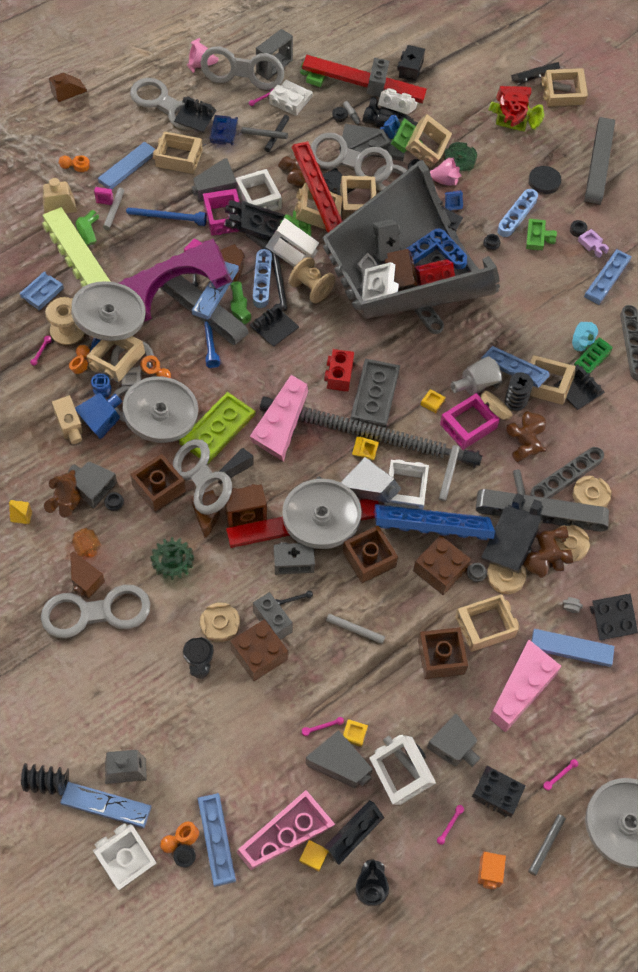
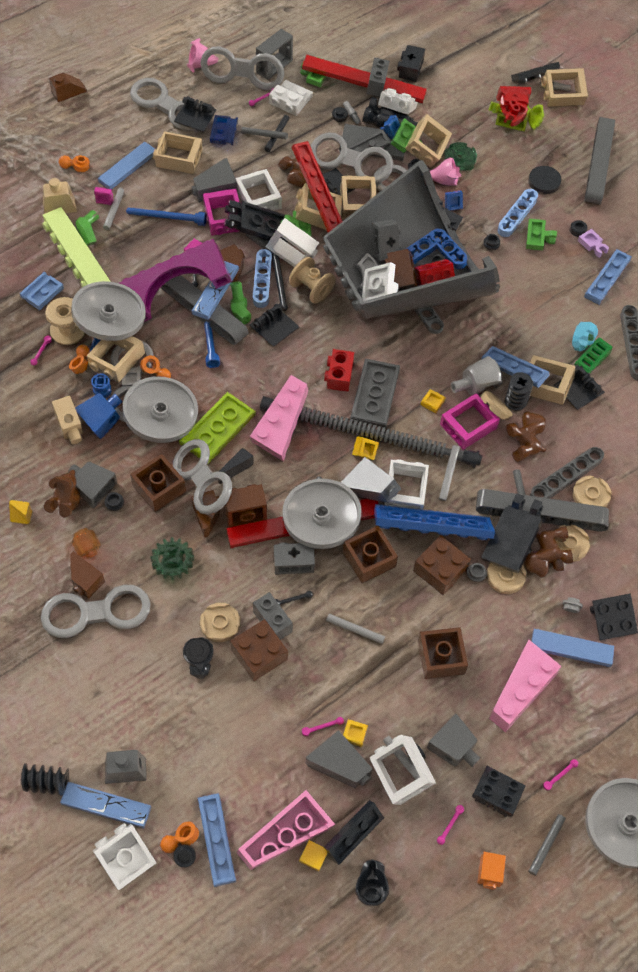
tan window [455,594,519,652] -> none

